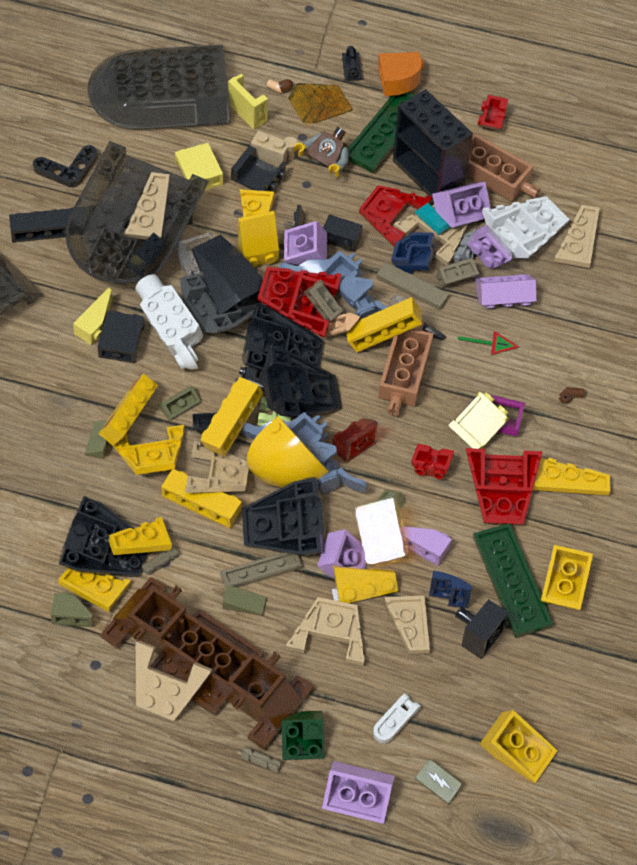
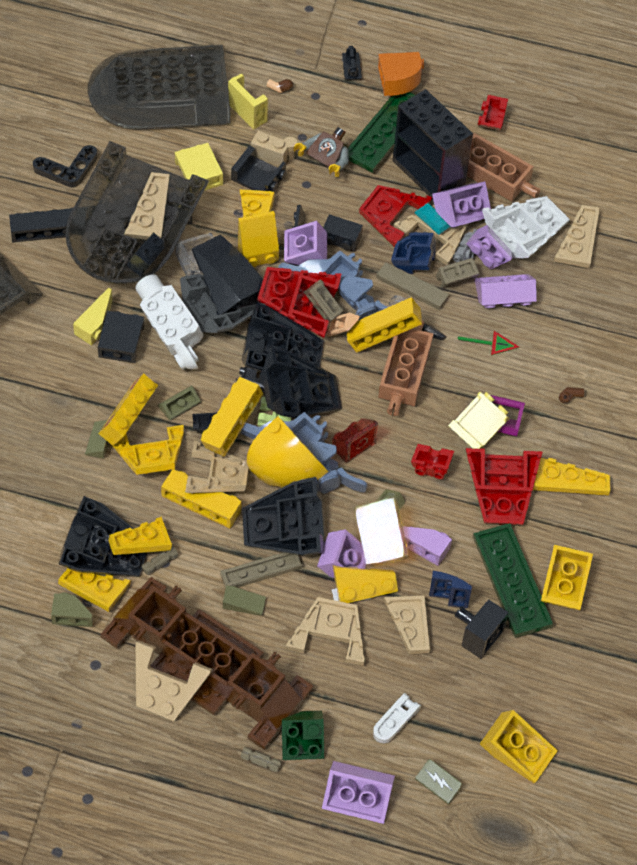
clear yellow slope [288,83,353,123] -> none

